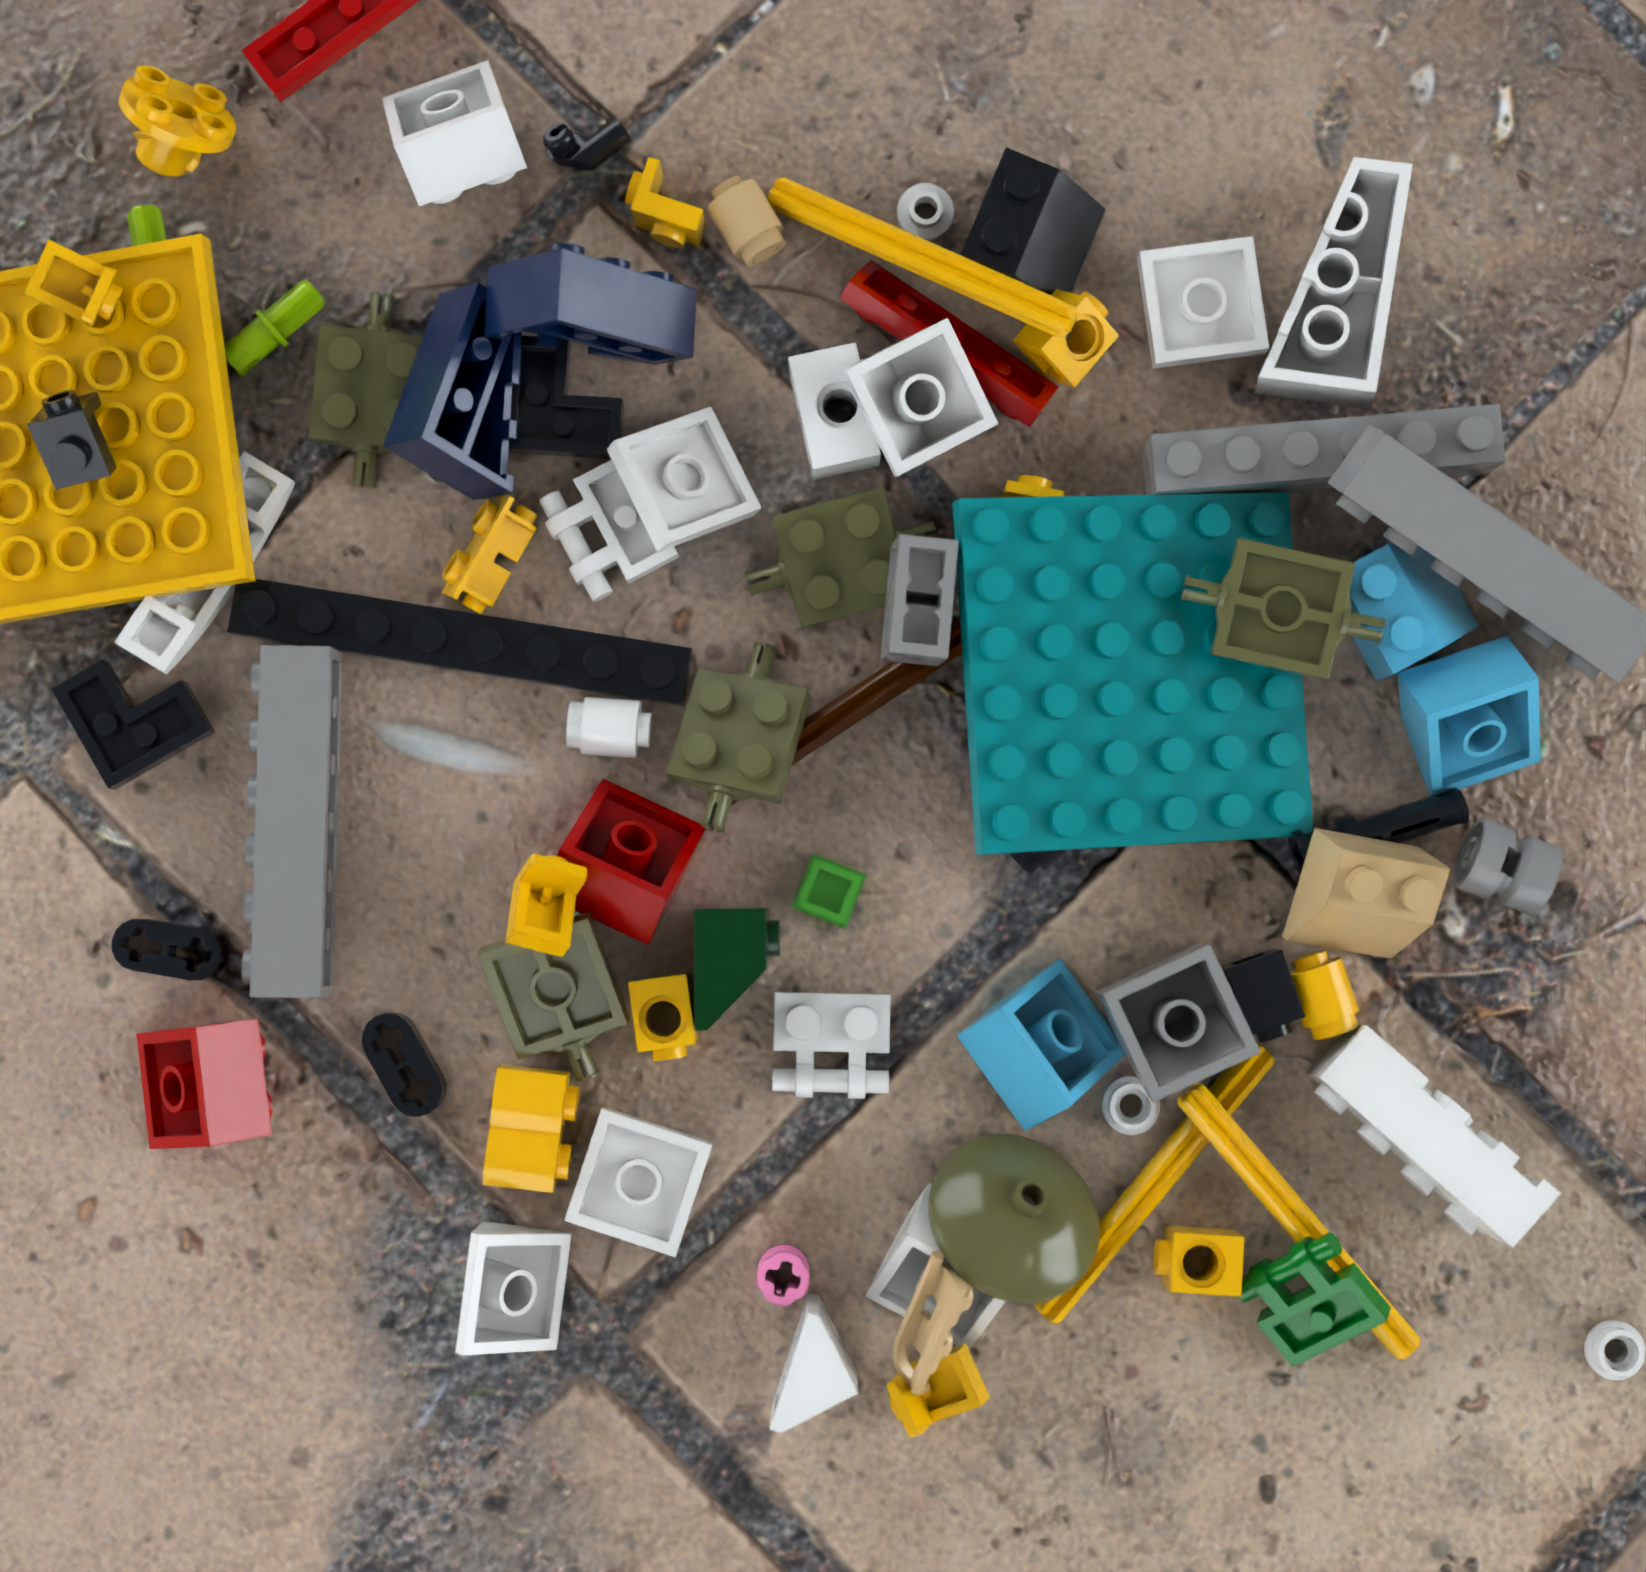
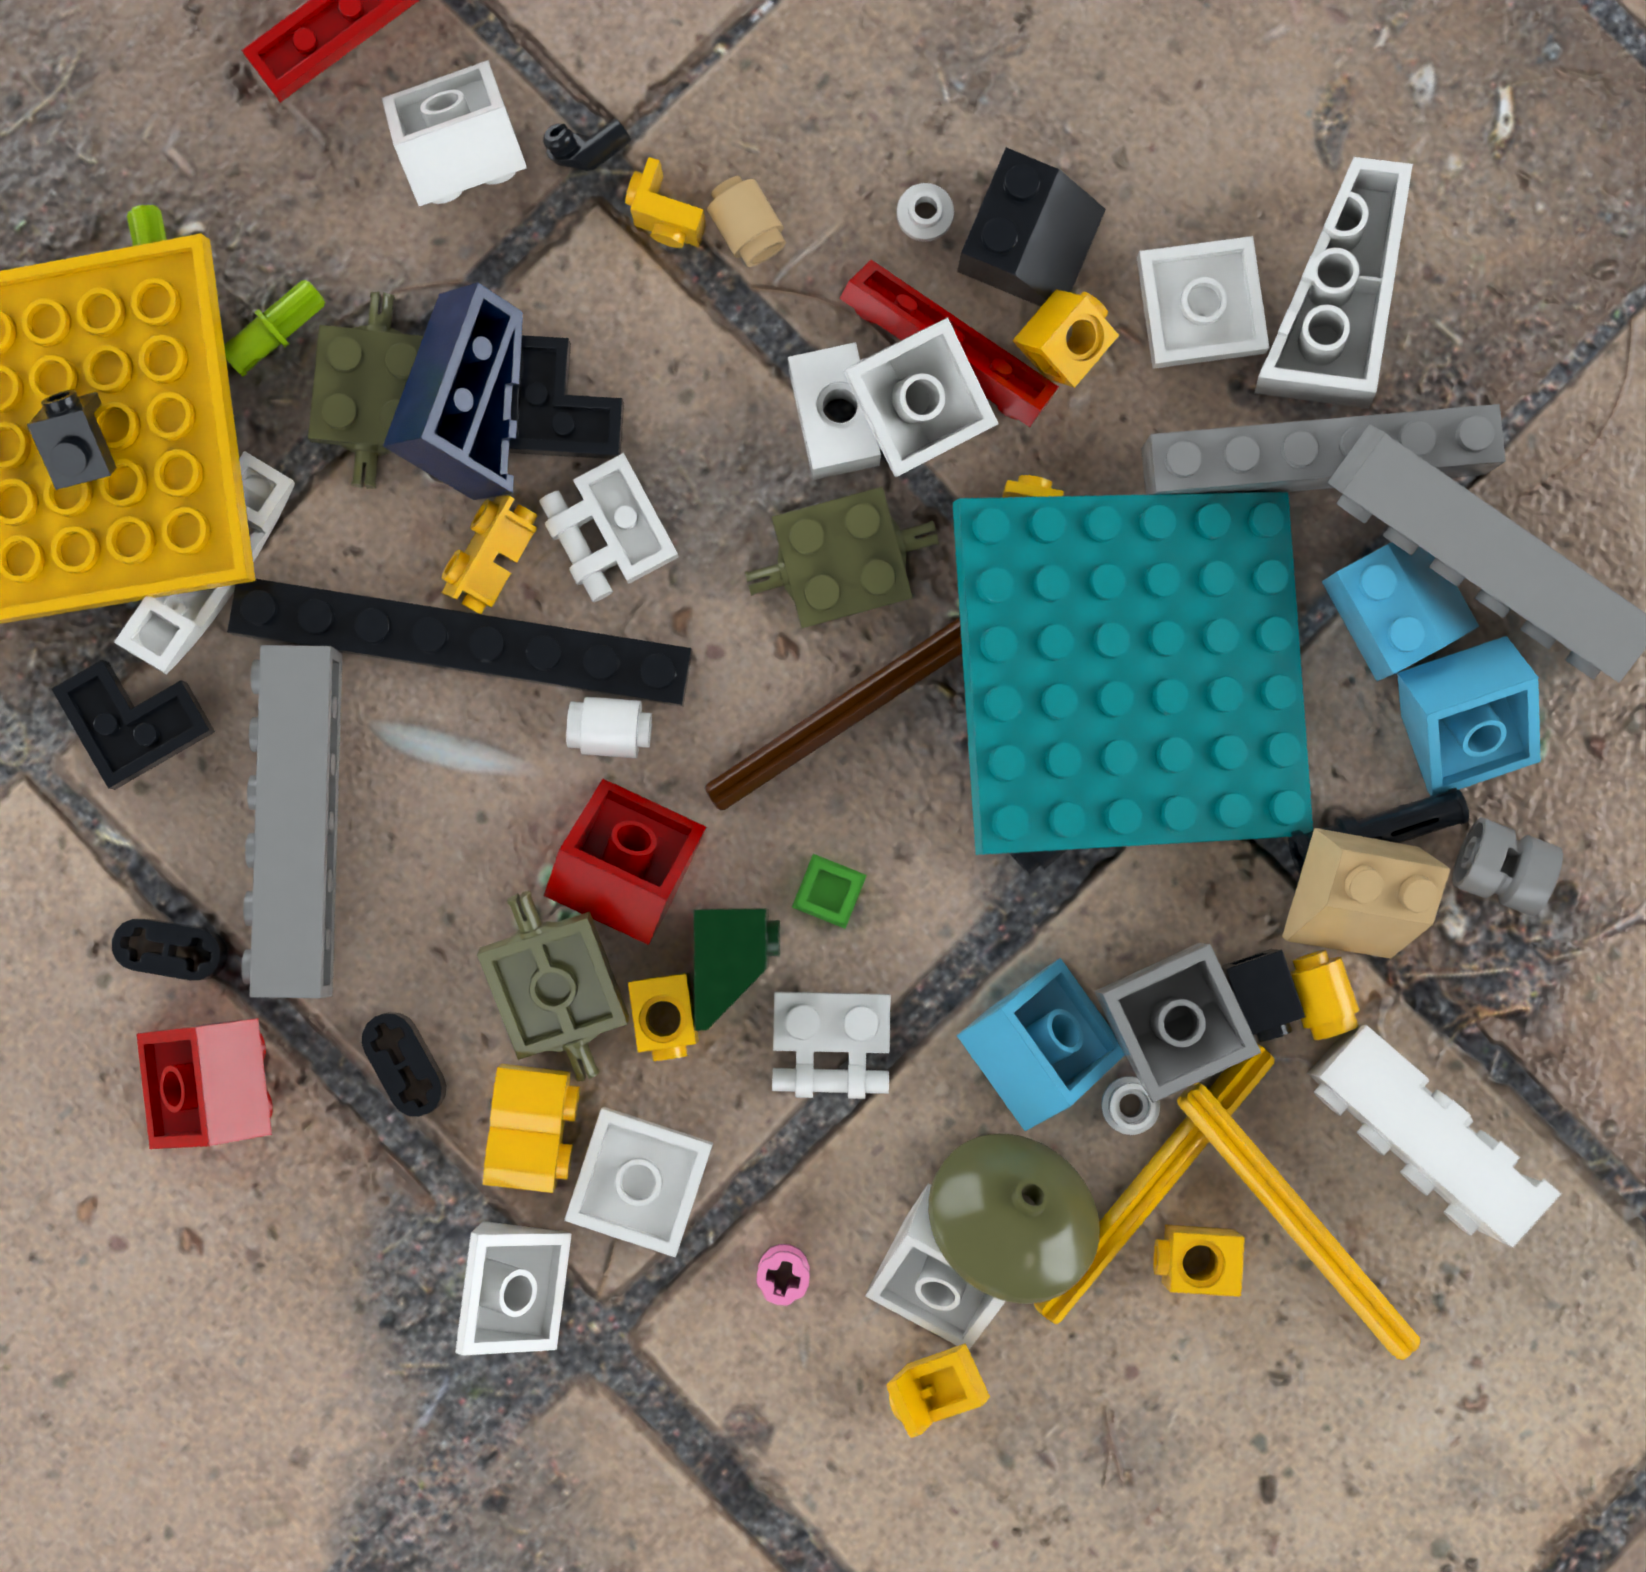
yellow bracket [24,239,123,327] -> none
yellow plate [118,65,237,177] -> none
dark blue wedge [484,243,697,365] -> none
yellow bracket [505,854,587,957] -> none
white plate [607,406,762,552] -> none
olive plate [666,642,811,833] -> none
yellow axle [768,177,1077,338] -> none
white slope [770,1292,858,1433] -> none
light grey brick [880,534,959,666] -> none
tan piece [892,1251,974,1396] -> none
olive plate [1181,538,1386,680] -> none
green plate [1239,1232,1391,1367] -> none
white plate [1584,1320,1646,1380] -> none

